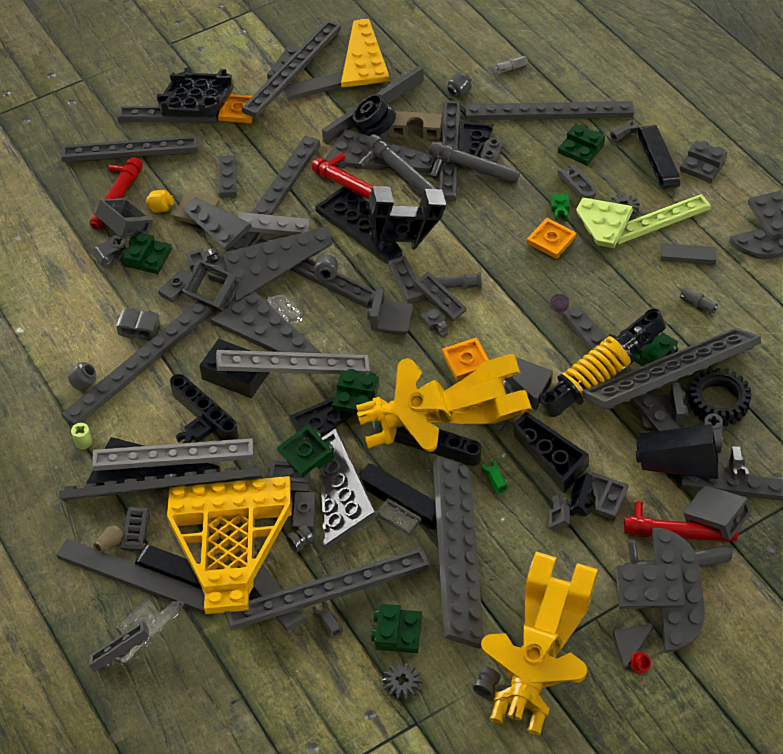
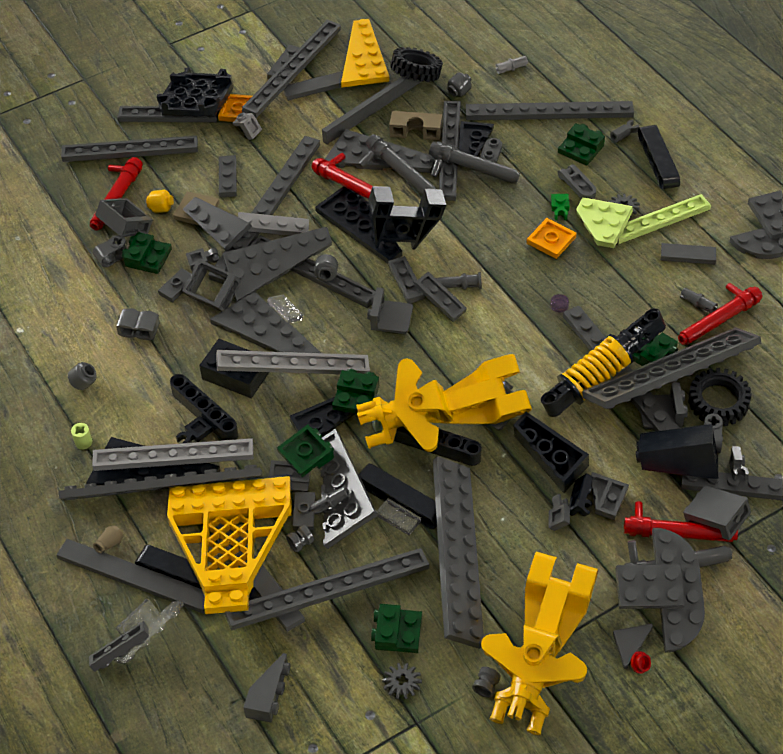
dark grey plate [61,300,212,426] -> none
dark grey slope [121,507,150,551] -> none
dark grey bar [312,601,343,638] -> none
black wheel [352,94,396,136] -> none
dark grey plate [420,307,448,337] -> none
light orange plate [442,337,489,381] -> none
green bar [482,459,508,494] -> none
dark grey slope [505,357,553,410] -> none
dark grey plate [680,140,728,183] -> none
none -> light grey bracket [233,113,262,140]
none -> dark grey slope [244,653,291,723]
none -> dark grey axle [311,486,351,514]
none -> black tyre [390,47,443,82]
none -> red cylinder [678,283,763,345]

